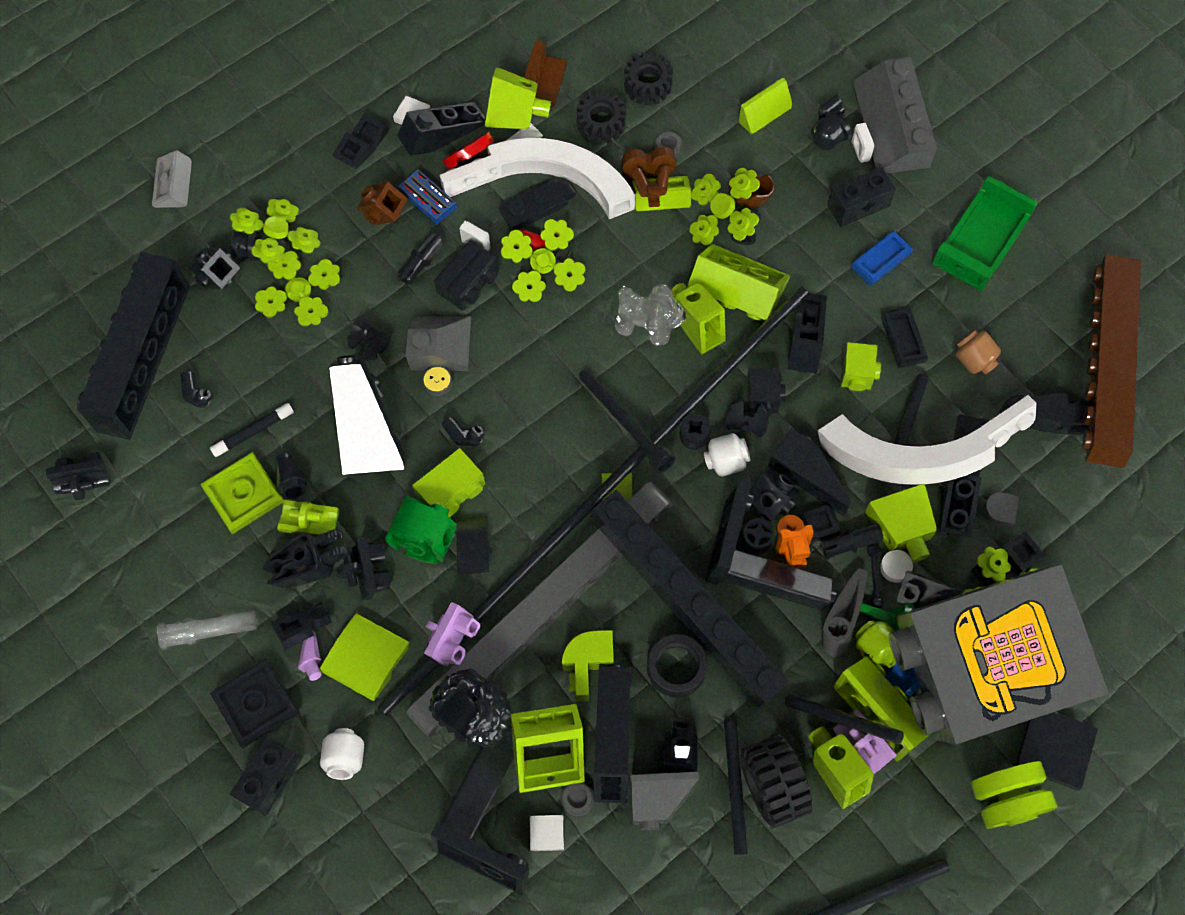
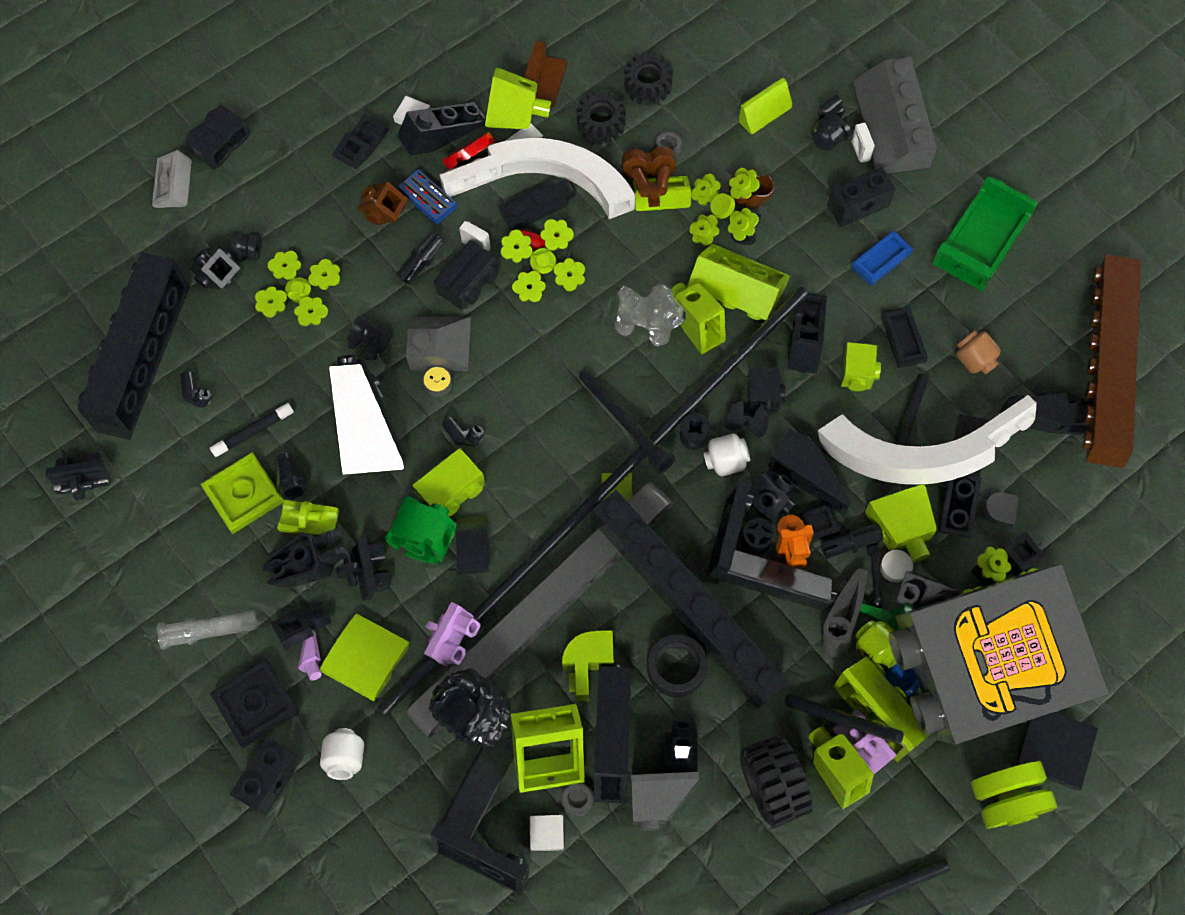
lime plant [230,199,320,263] -> none
black bar [724,721,748,855] -> none
none -> black brick [185,105,251,169]

